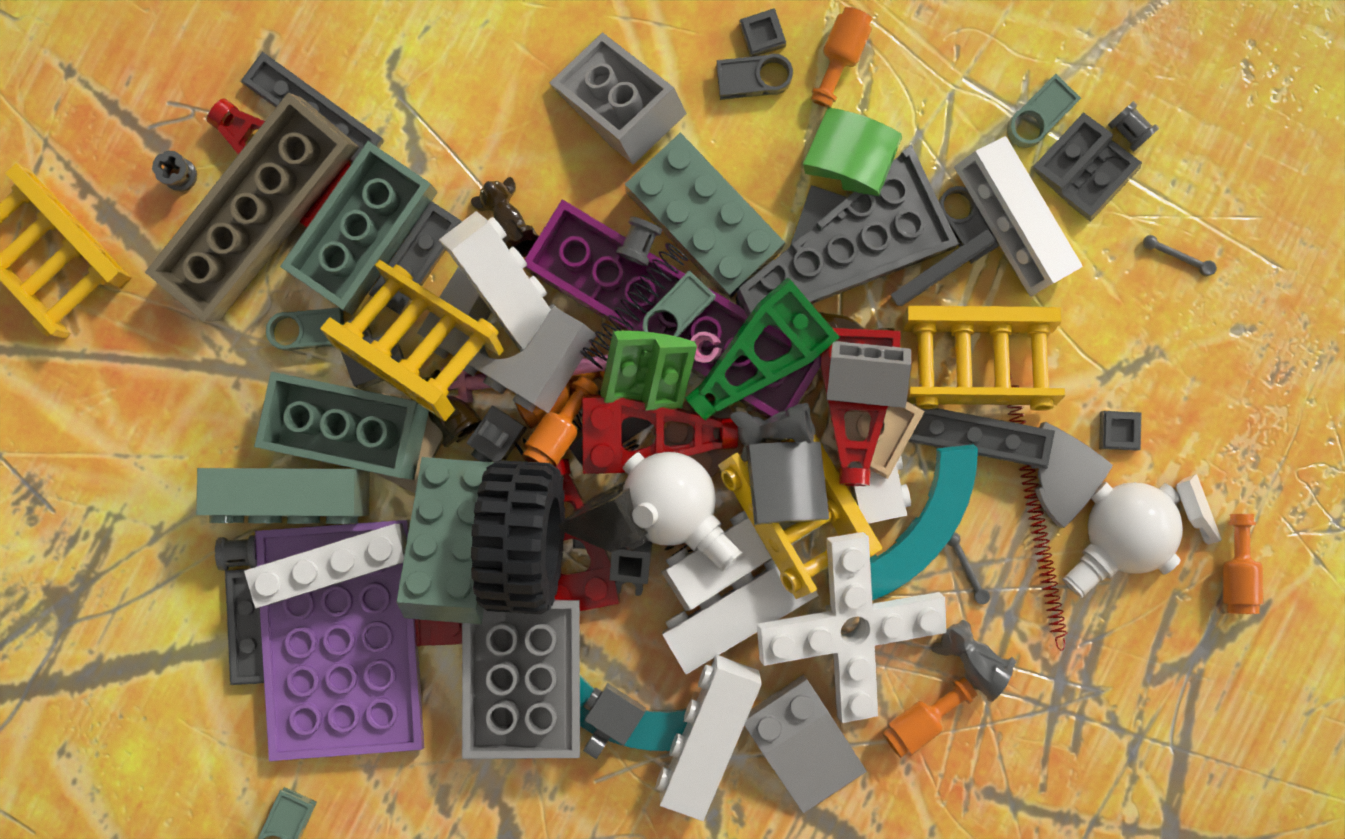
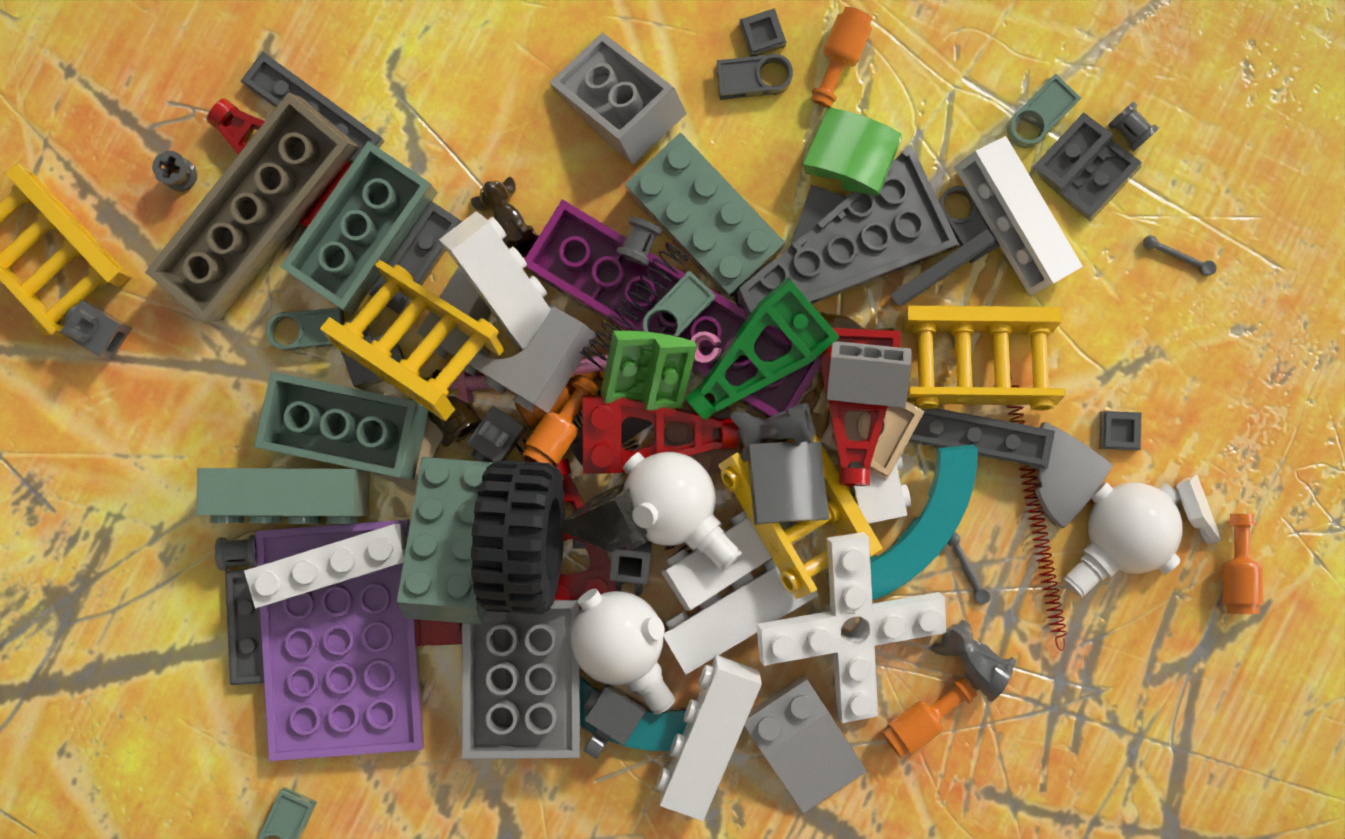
none -> dark grey brick [60,300,132,360]
none -> white piece [570,589,675,714]

